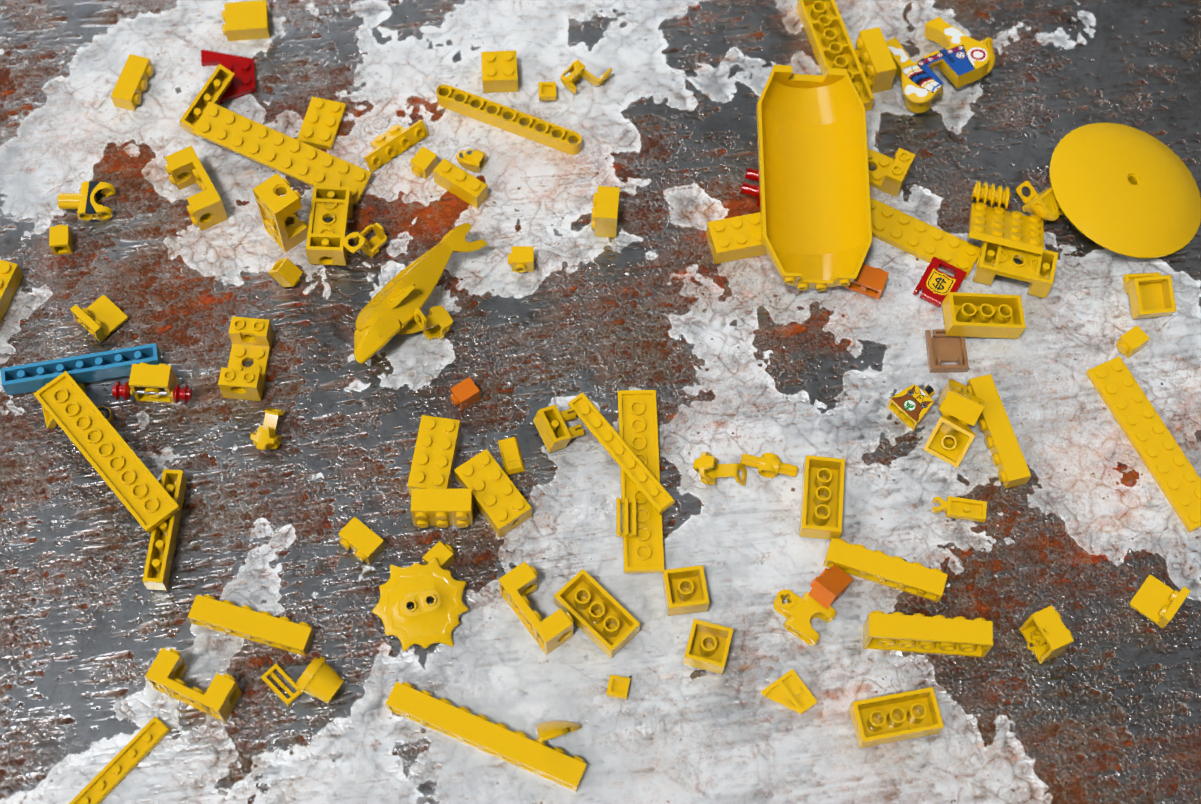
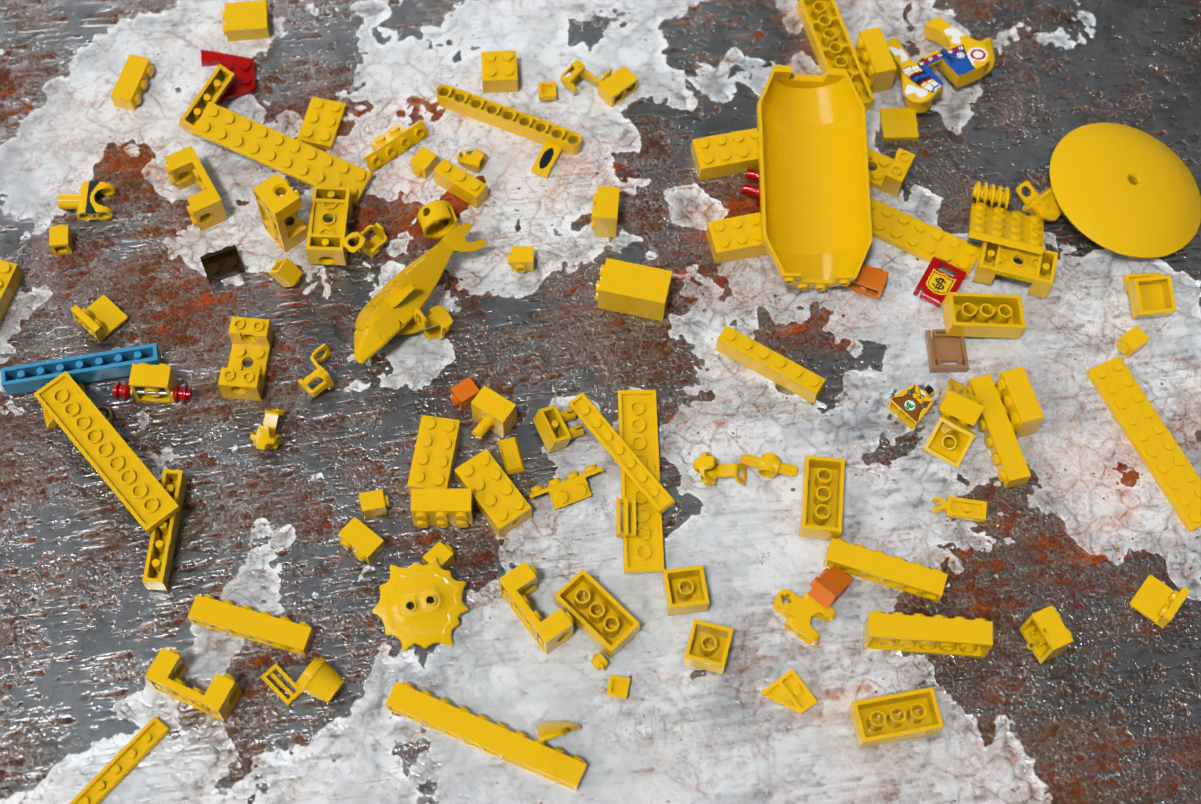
none -> dark brown bracket [200,245,245,284]
none -> yellow piece [298,343,335,397]
none -> yellow brick [359,489,390,519]
none -> yellow piece [417,200,458,239]
none -> yellow brick [471,386,517,440]
none -> yellow bracket [526,464,604,510]
none -> yellow tile [531,142,562,179]
none -> yellow plate [591,652,609,671]
none -> yellow brick [595,258,673,321]
none -> yellow brick [598,66,638,108]
none -> yellow brick [691,128,759,181]
none -> yellow brick [715,325,826,404]
none -> yellow tile [879,108,919,141]
none -> yellow brick [995,367,1044,438]

